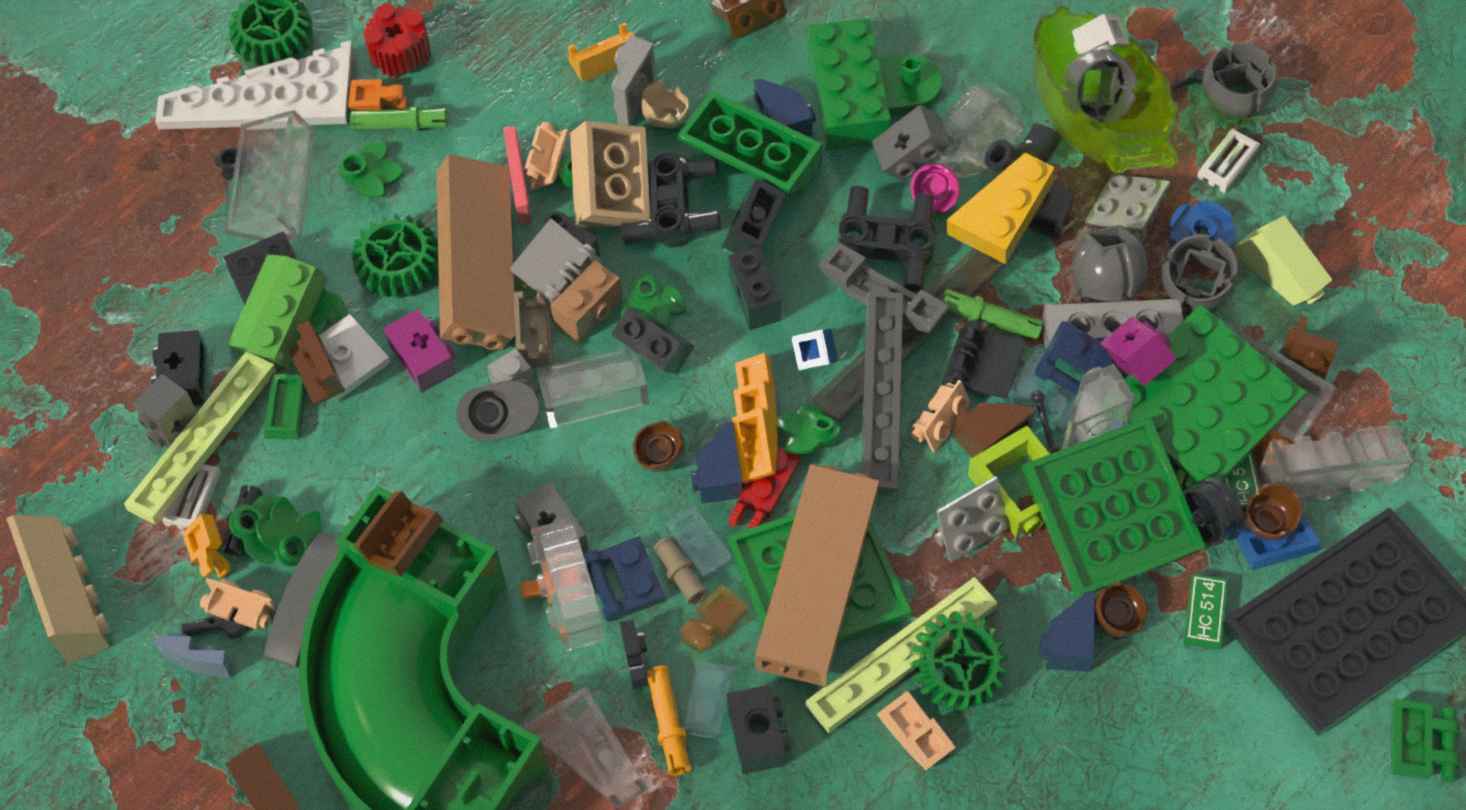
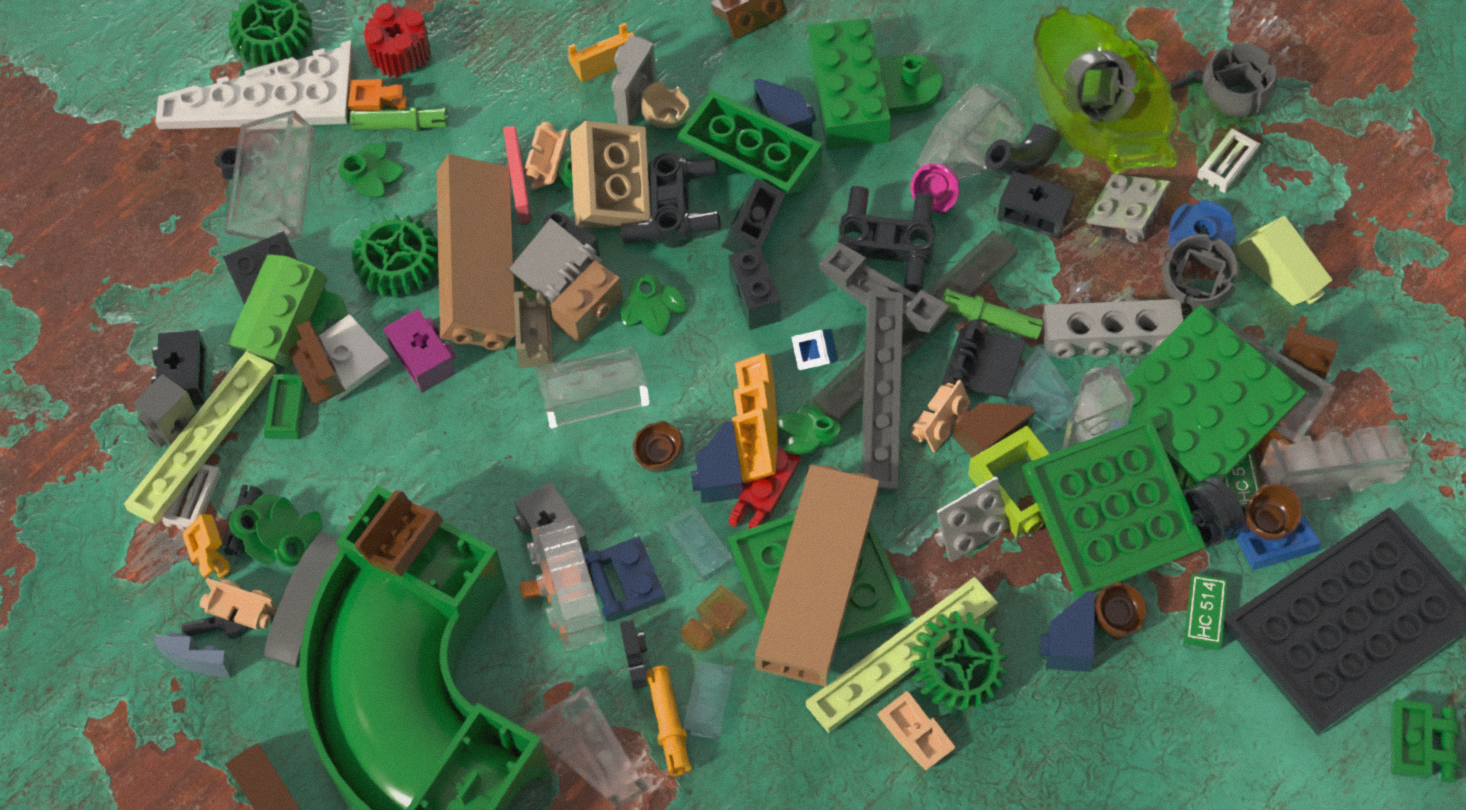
tan slope [6,515,111,665] -> none
dark grey piece [456,380,539,441] -> none
light grey brick [487,348,538,394] -> none
black brick [611,306,695,374] -> none
dark tan pin [654,537,708,605] -> none
black brick [726,684,791,774] -> none
dark grey brick [872,105,951,181] -> none
yellow wedge [947,153,1055,264] -> none
black hinge [1031,391,1060,454] -> none
dark blue plate [1035,321,1116,408] -> none
white brick [1072,14,1129,55] -> none
dark grey piece [1072,225,1150,301] -> none
magenta brick [1100,317,1177,386] -> none

